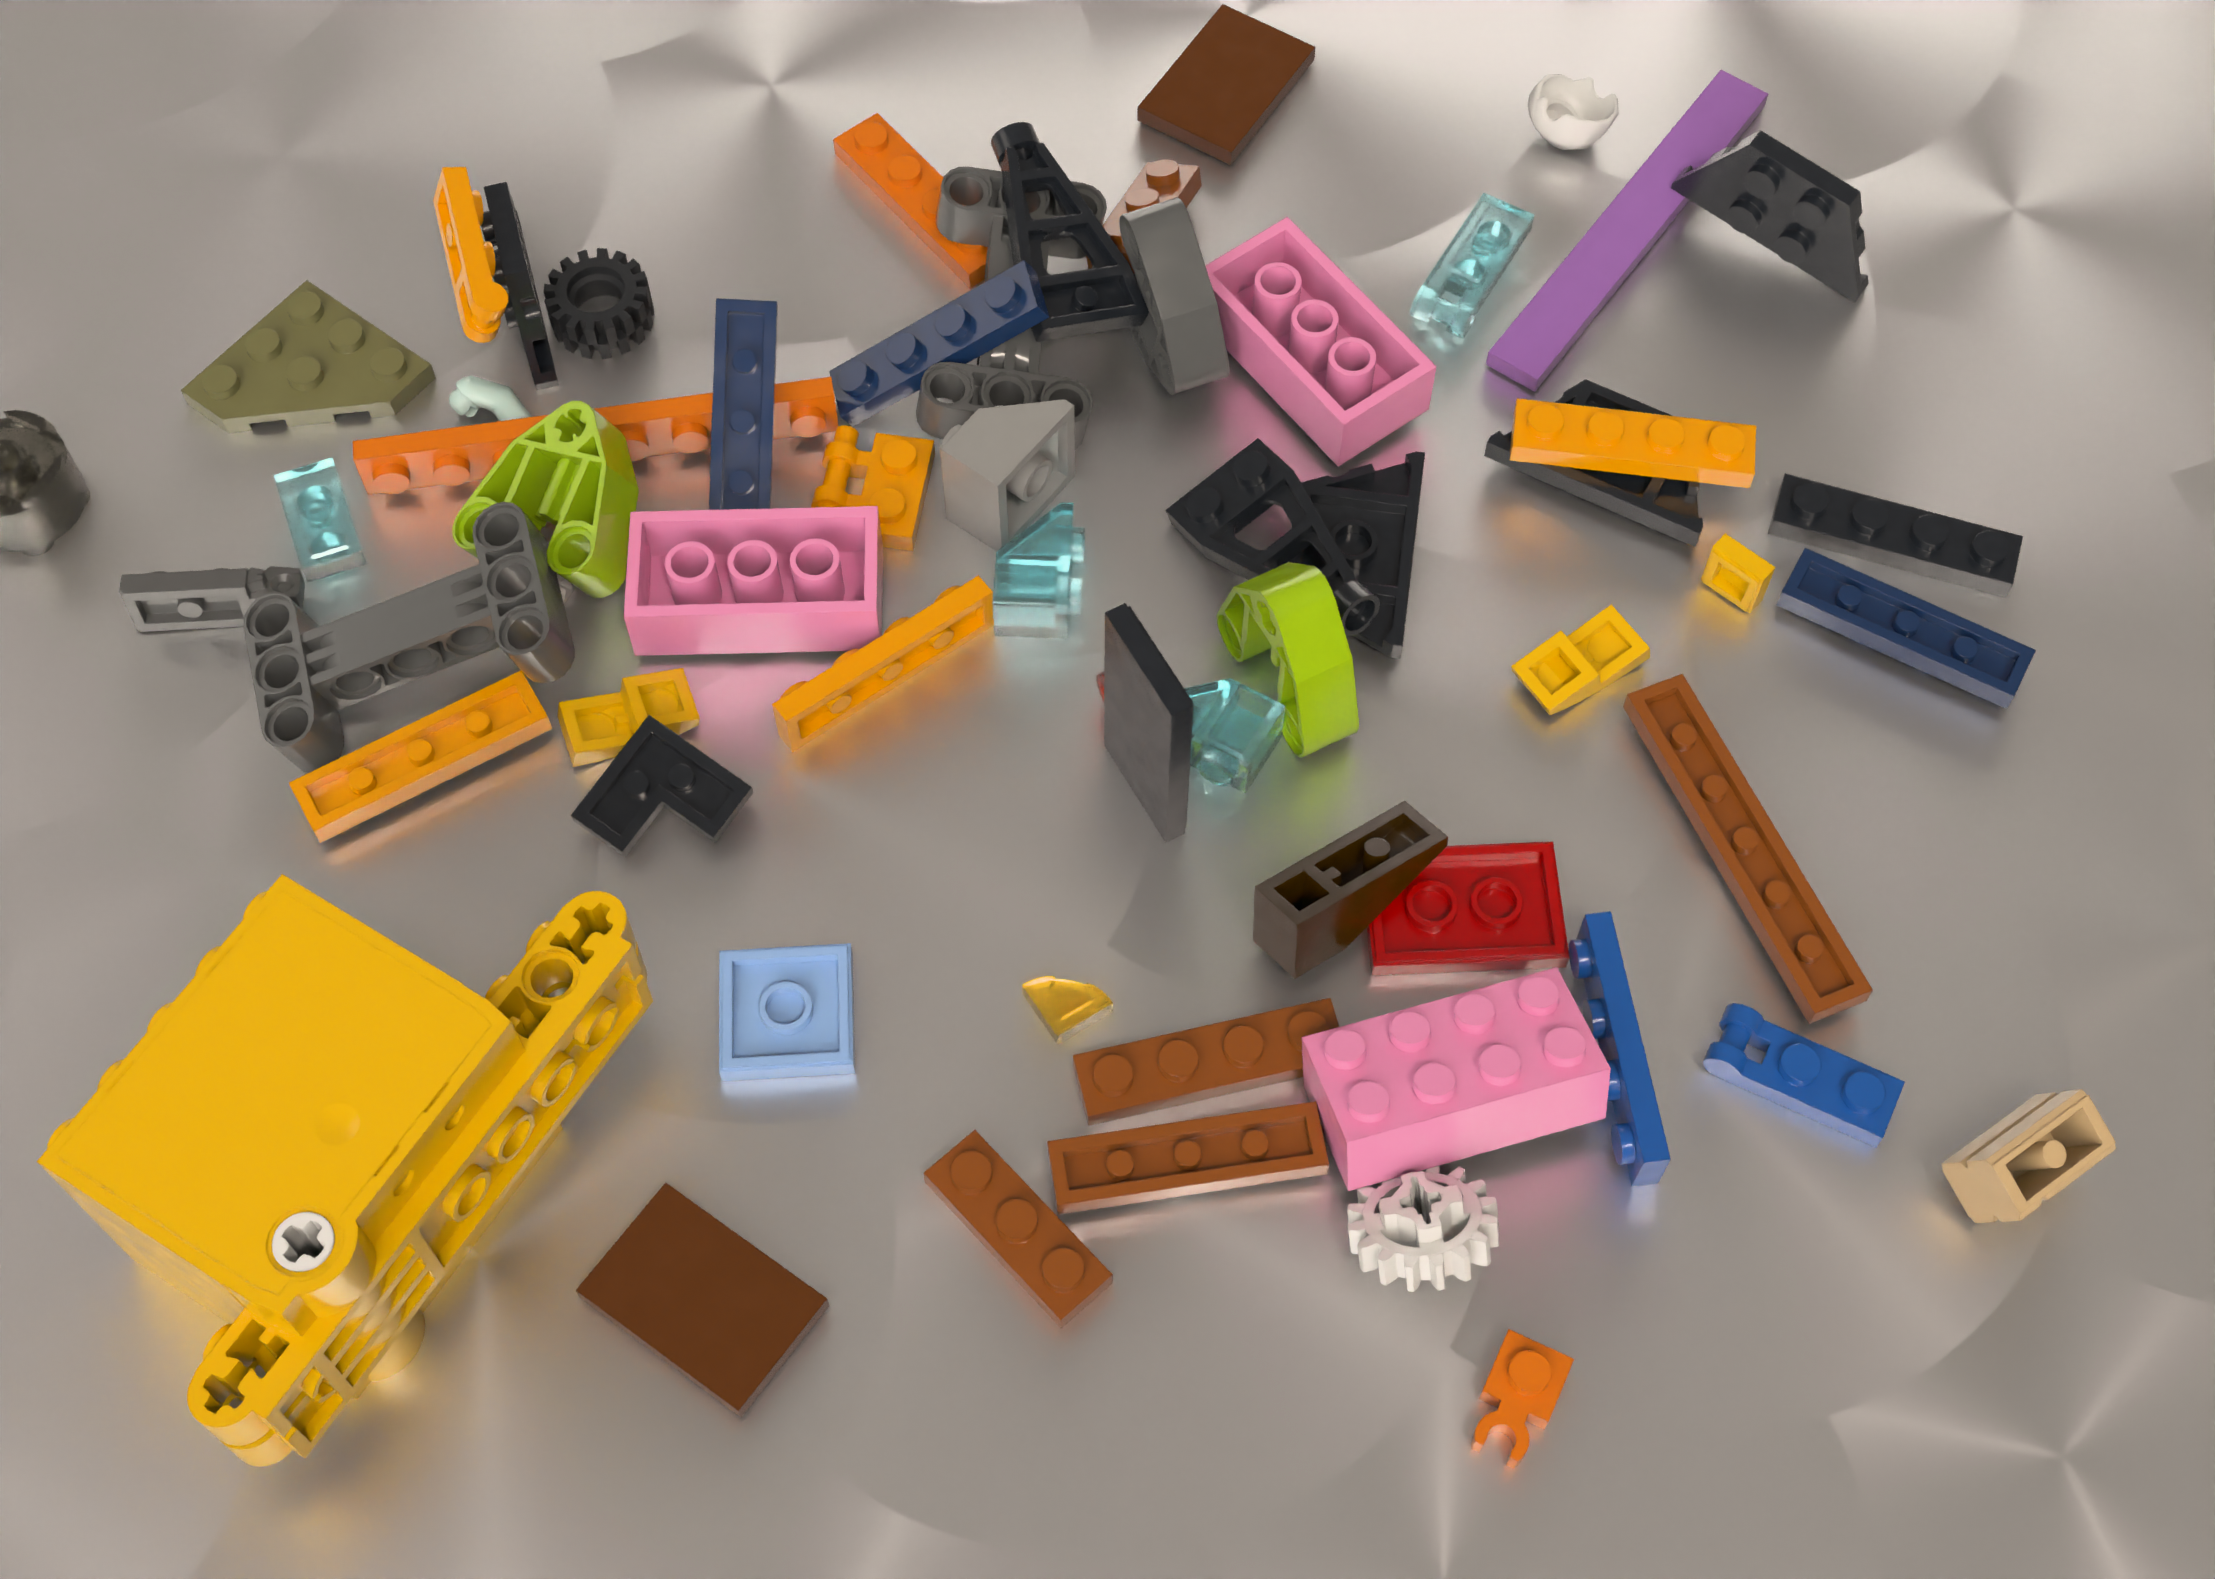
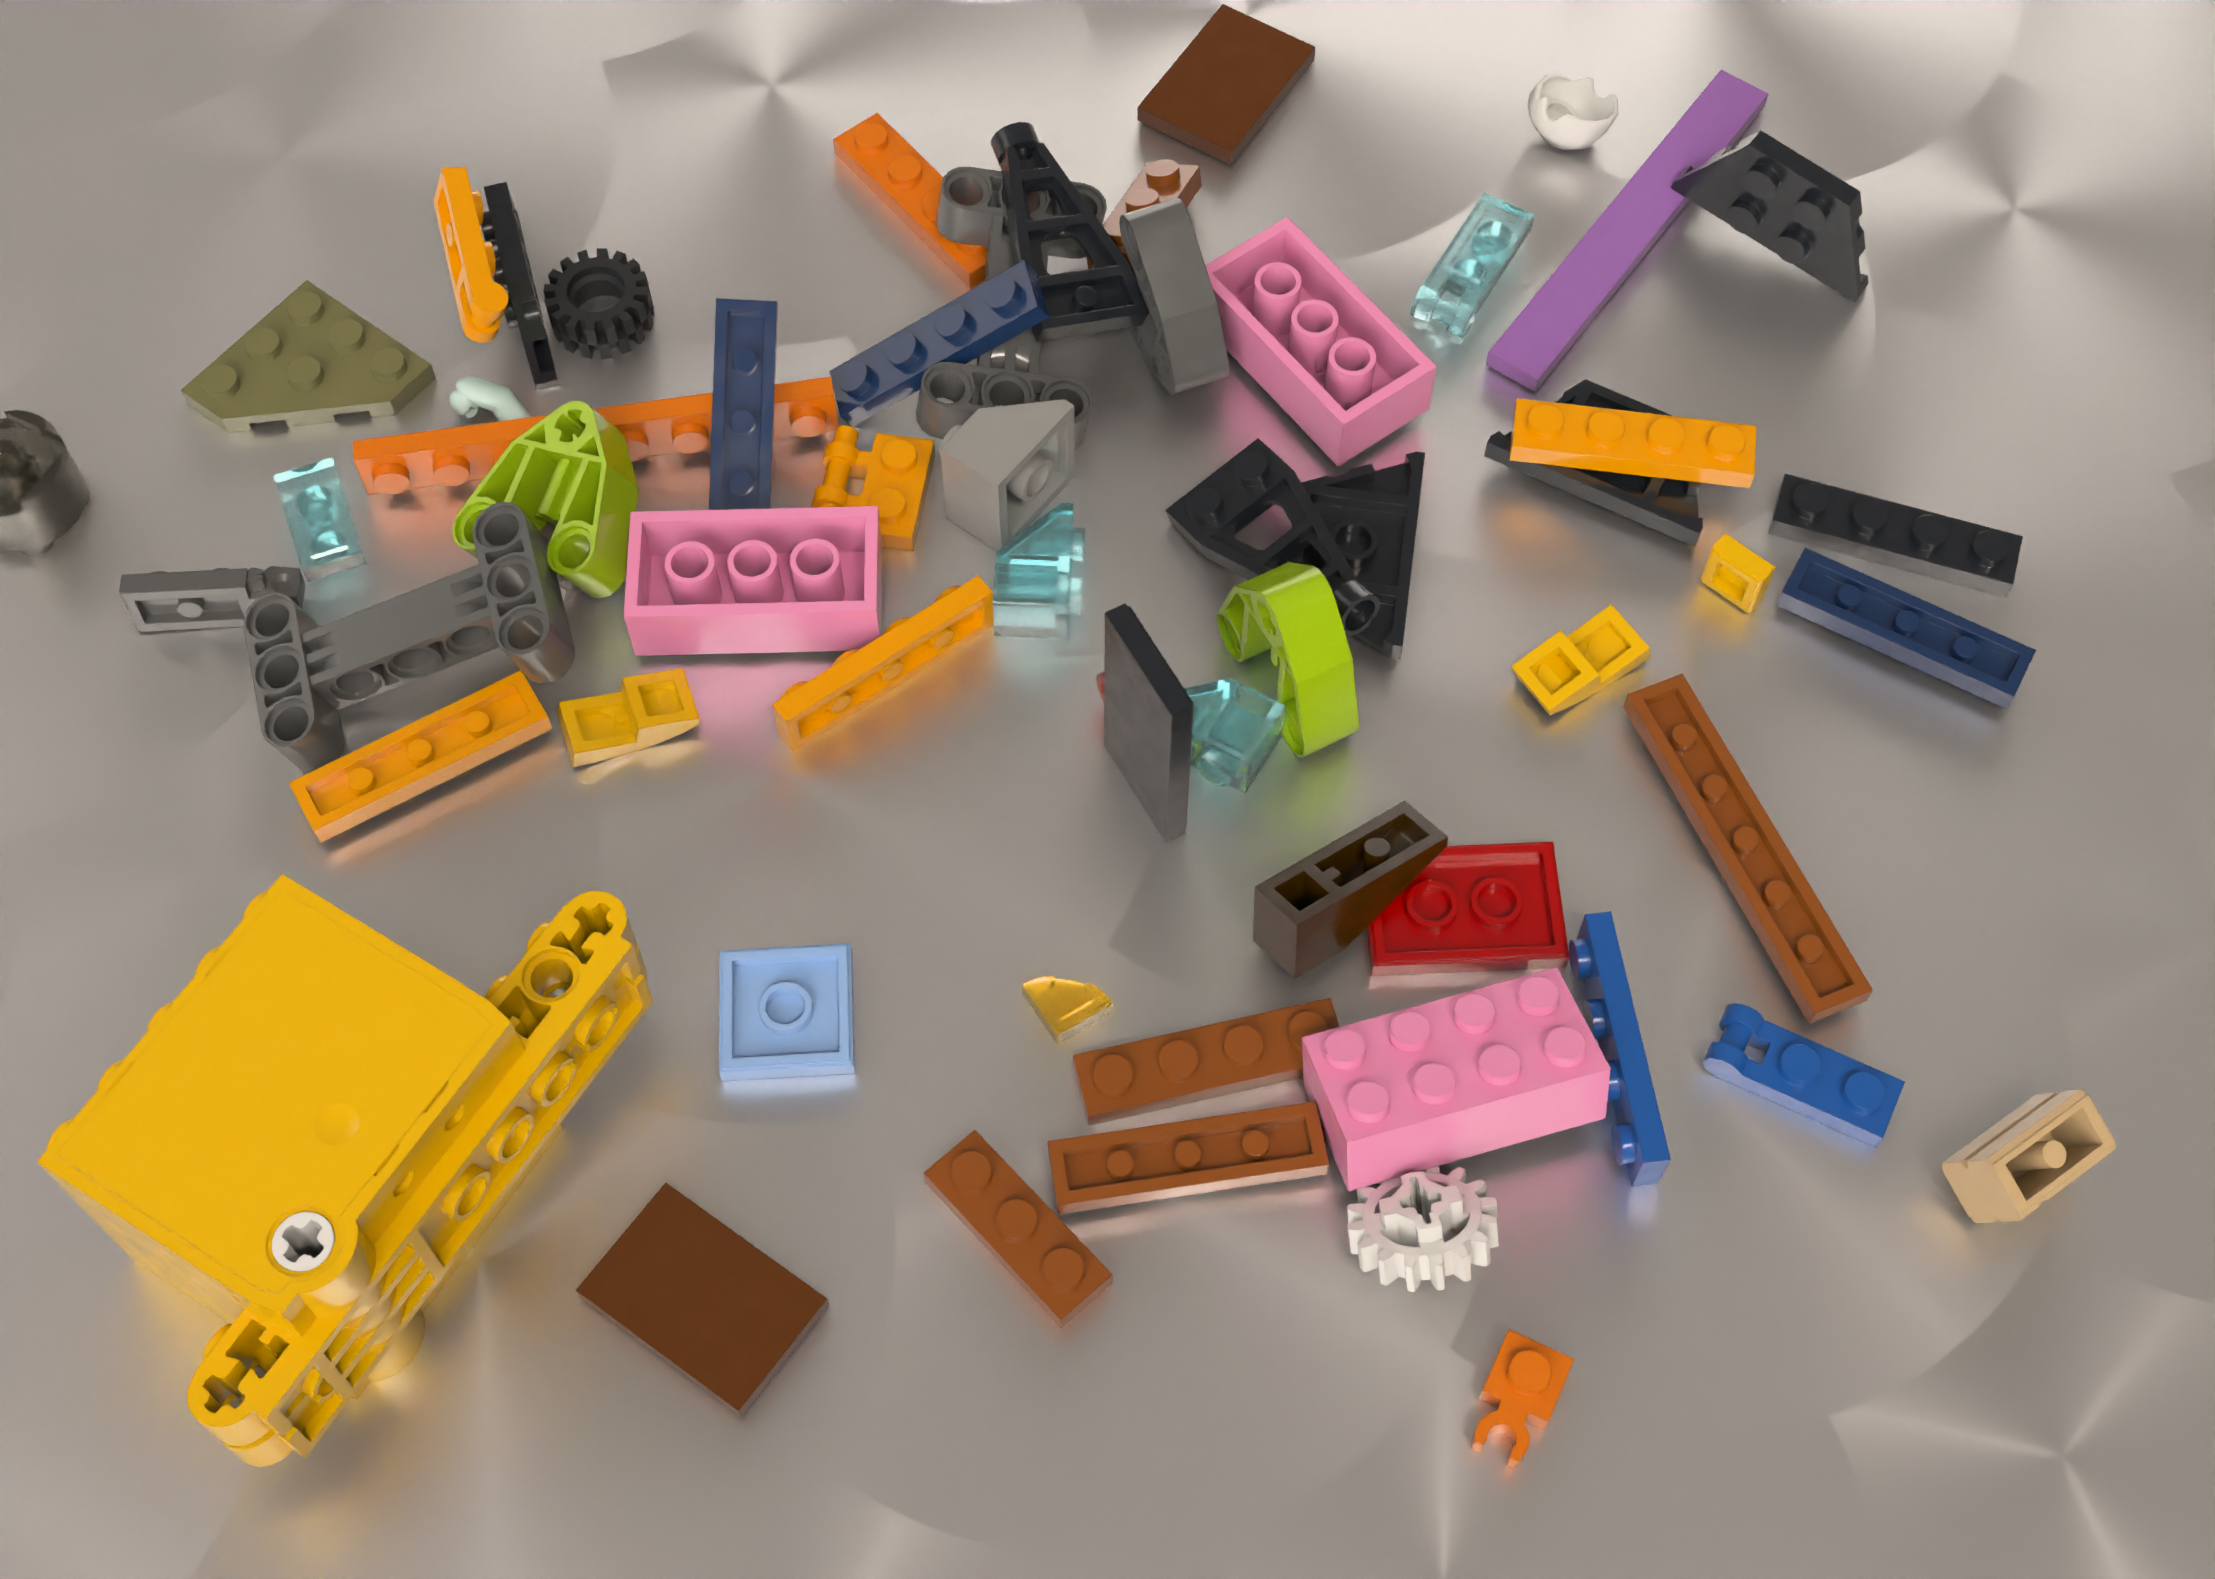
black plate [570,715,753,857] -> none

